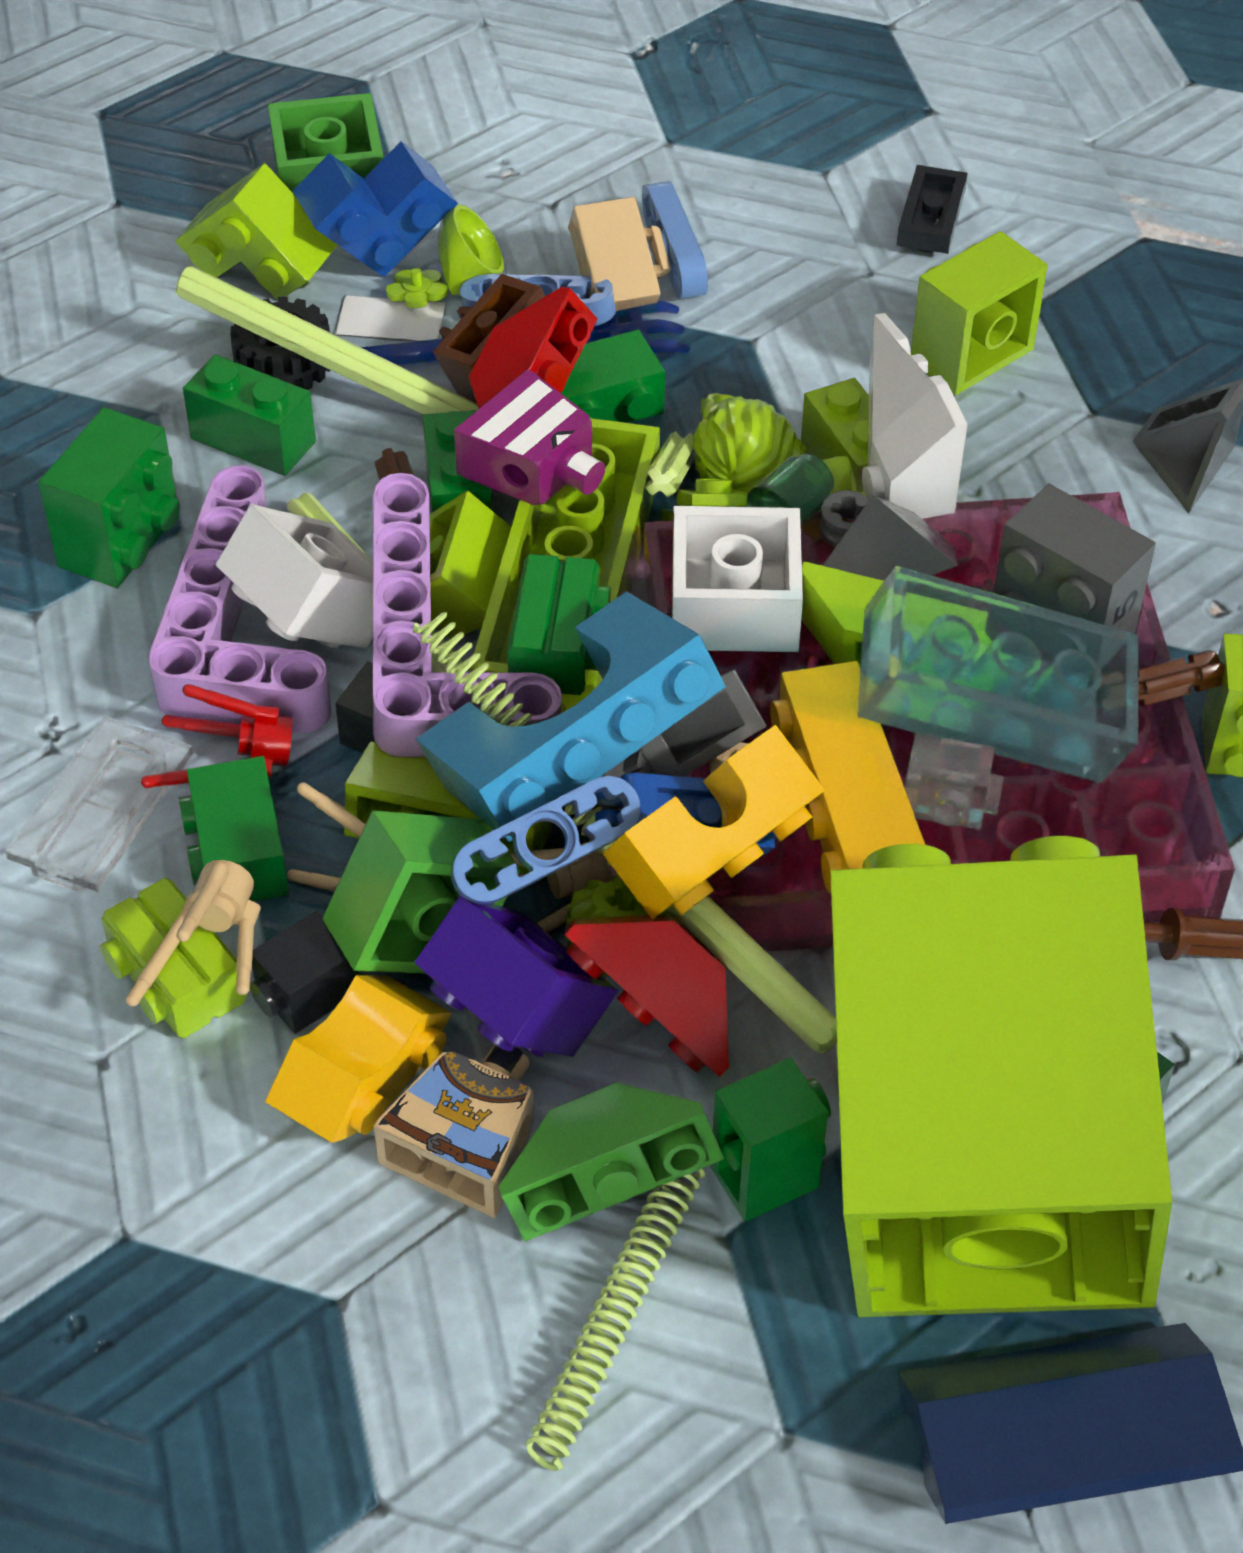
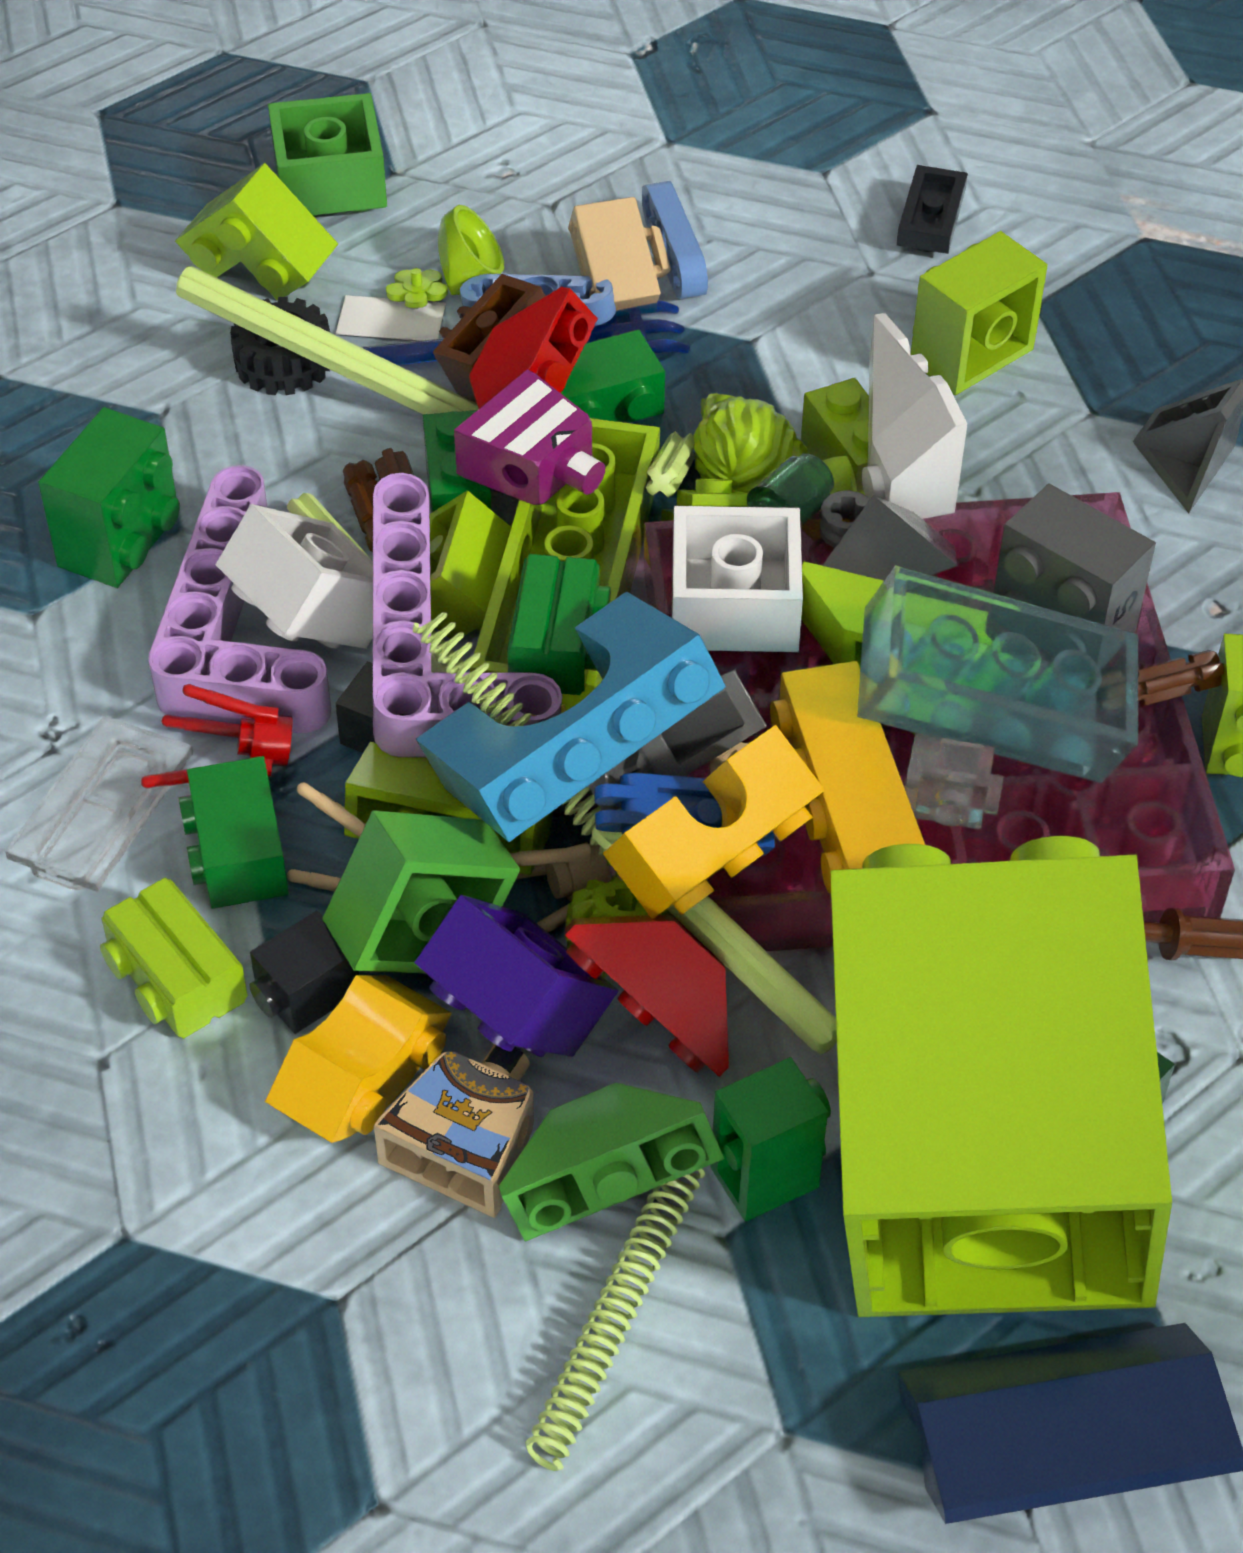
tan plant [126,860,261,1007] -> none
green brick [182,354,316,476] -> none
blue brick [293,141,458,278] -> none
medium blue beam [451,776,640,905] -> none
none -> reddish brown axle [342,459,378,553]

